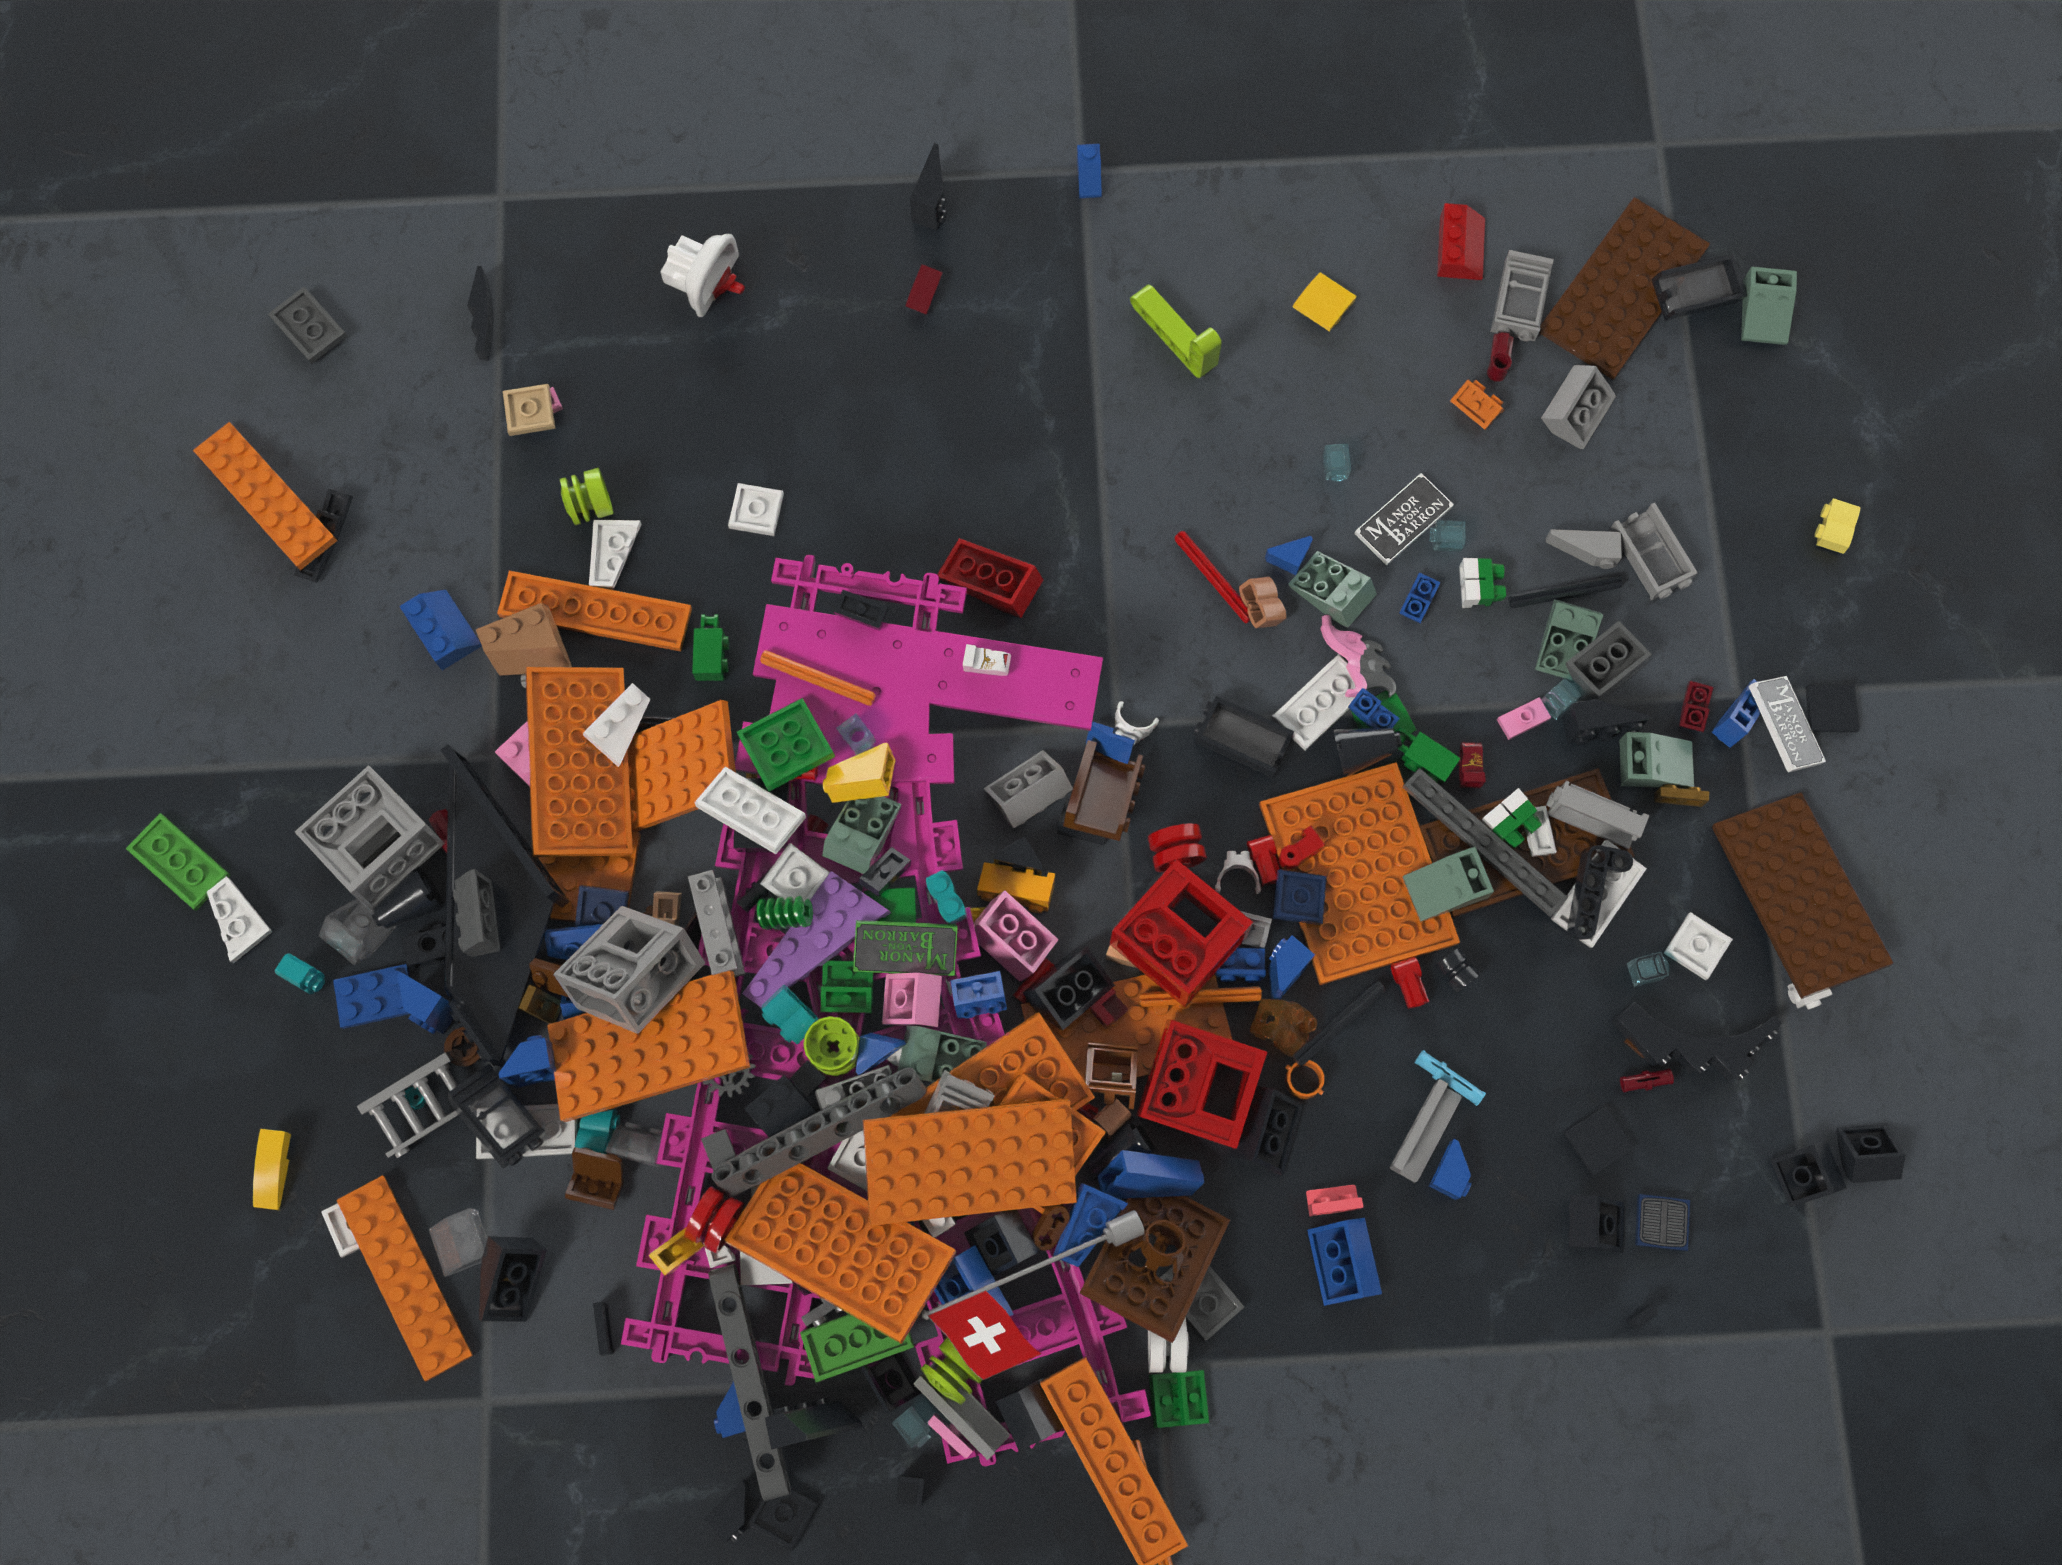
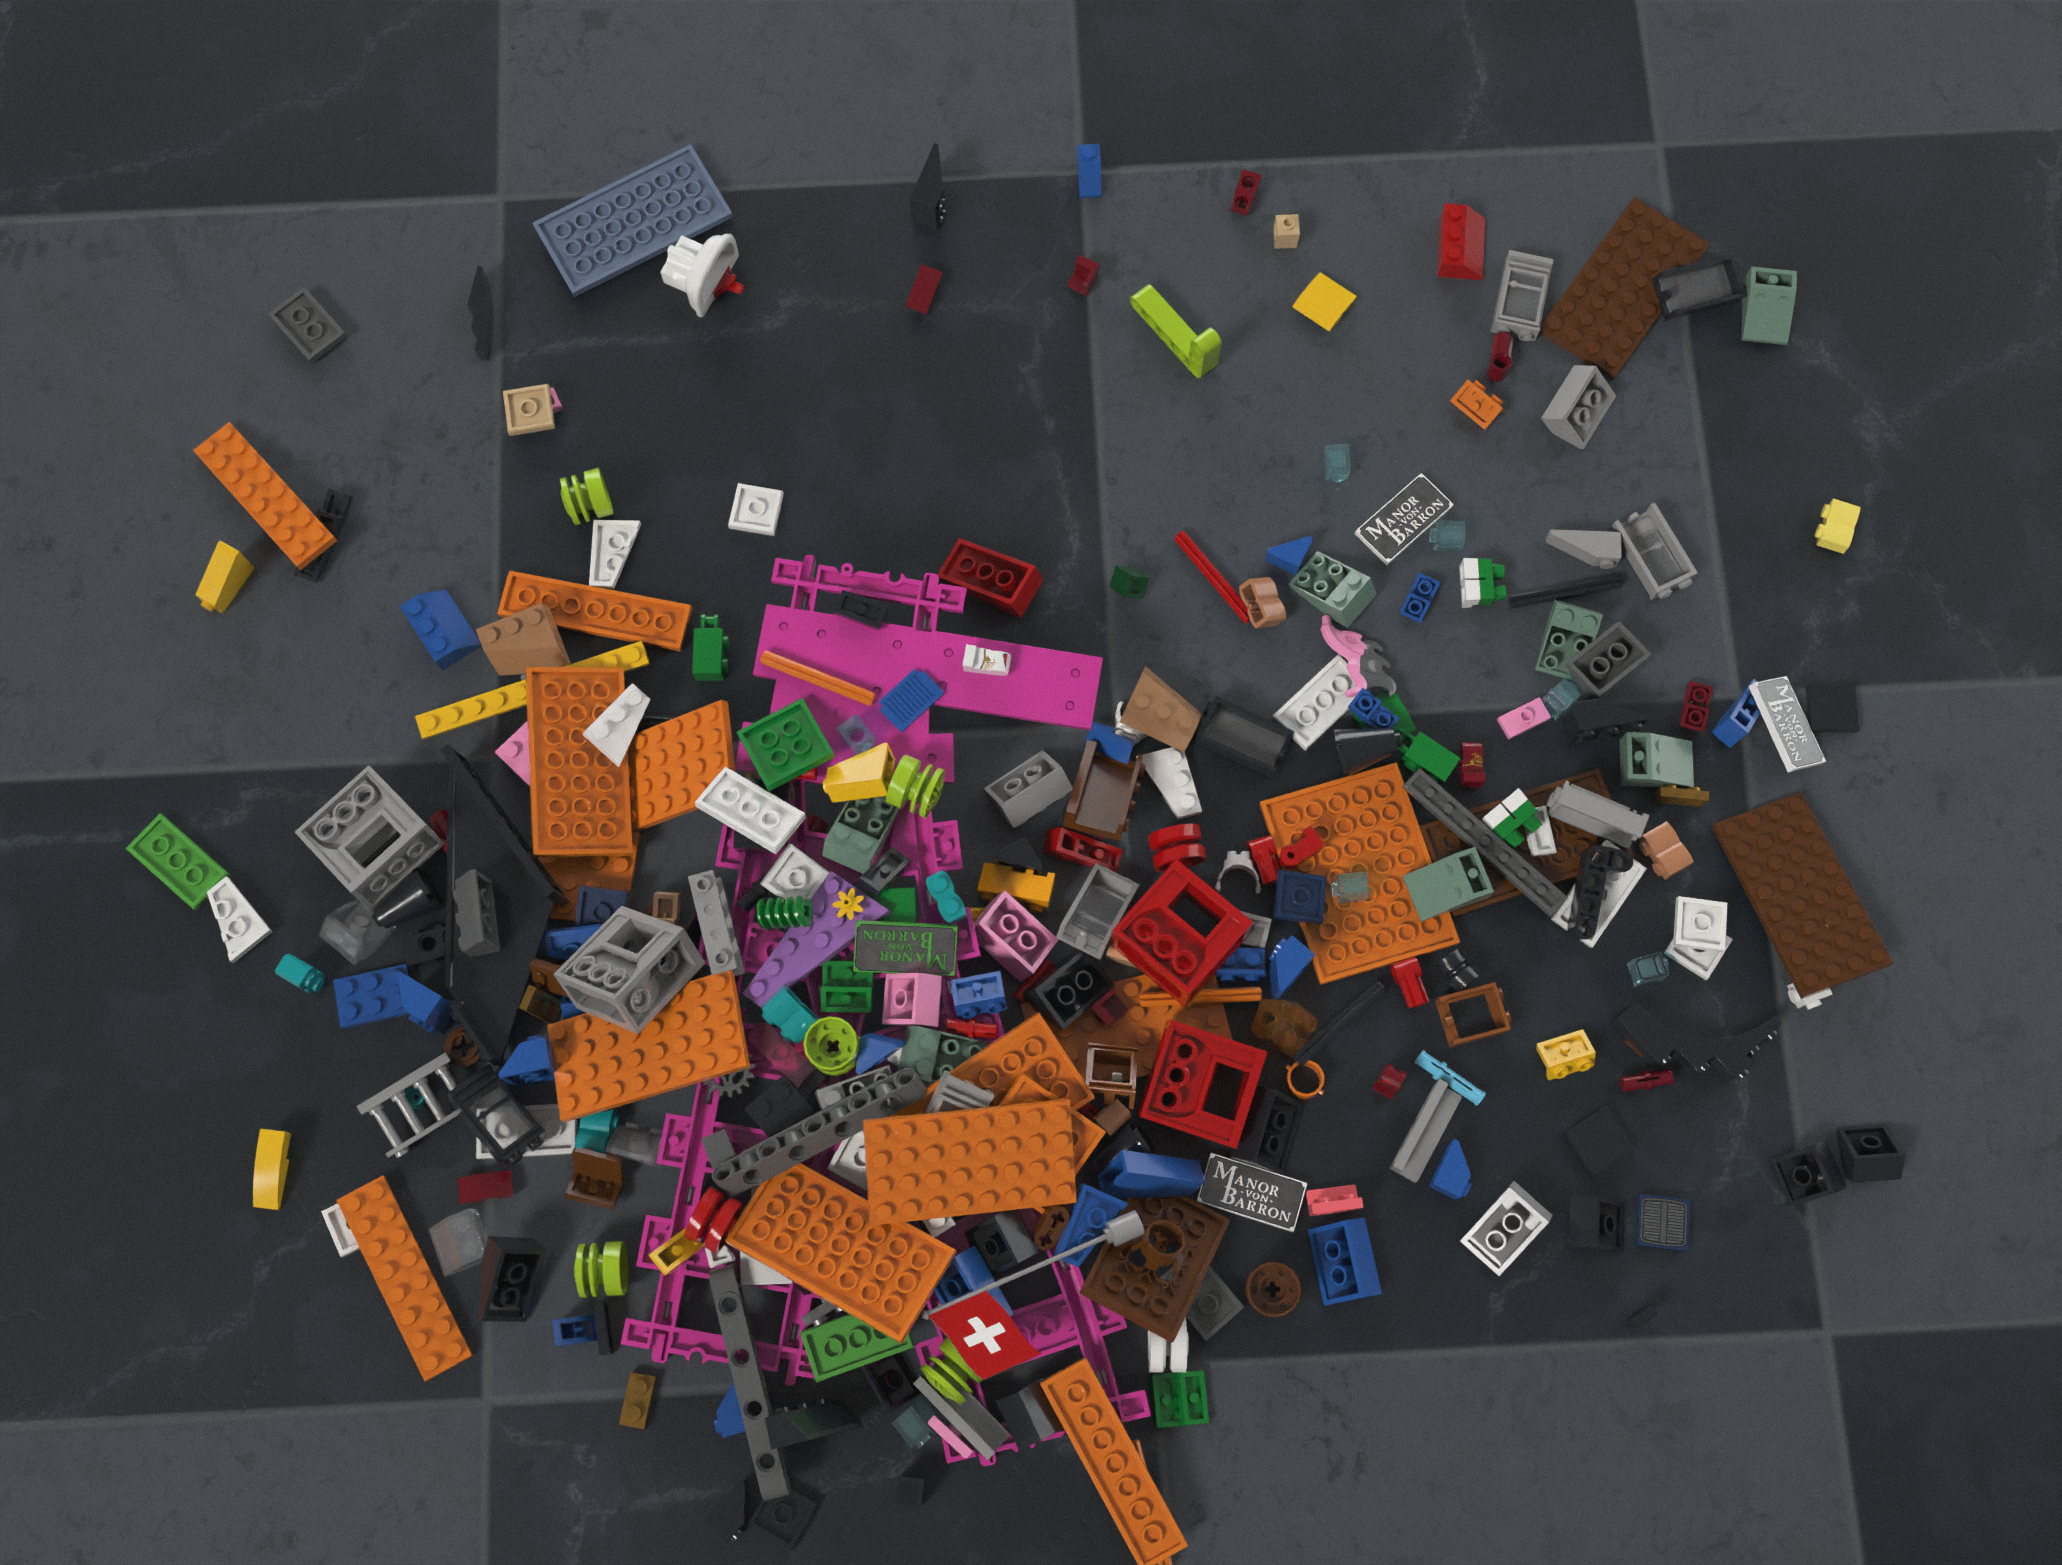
none -> yellow slope [196,541,255,614]
none -> yellow plate [415,641,650,740]
none -> dark red slope [458,1170,513,1204]
none -> sand blue plate [532,144,733,297]
none -> blue slope [552,1315,598,1347]
none -> lime wheel [574,1241,629,1298]
none -> pearl gold plate [619,1372,657,1429]
none -> clear pink slope [746,1018,817,1088]
none -> yellow plant [832,888,864,920]
none -> blue window [878,669,945,733]
none -> lime wheel [886,754,945,819]
none -> red pin [946,1017,999,1039]
none -> red slope [1042,827,1123,873]
none -> door [1056,863,1139,959]
none -> dark red panel [1067,255,1099,296]
none -> dark green panel [1110,565,1149,599]
none -> medium nougat wedge [1119,666,1202,752]
none -> white wing [1136,747,1202,820]
none -> tile [1196,1153,1307,1232]
none -> dark red leg [1230,169,1262,216]
none -> reddish brown wheel [1245,1262,1301,1318]
none -> tan brick [1273,214,1300,249]
none -> clear light blue brick [1331,871,1370,903]
none -> dark red leg [1372,1063,1407,1100]
none -> dark orange window [1435,982,1512,1048]
none -> light grey slope [1460,1181,1553,1276]
none -> yellow bracket [1536,1029,1596,1080]
none -> nougat brick [1638,821,1694,880]
none -> white plate [1673,896,1727,952]

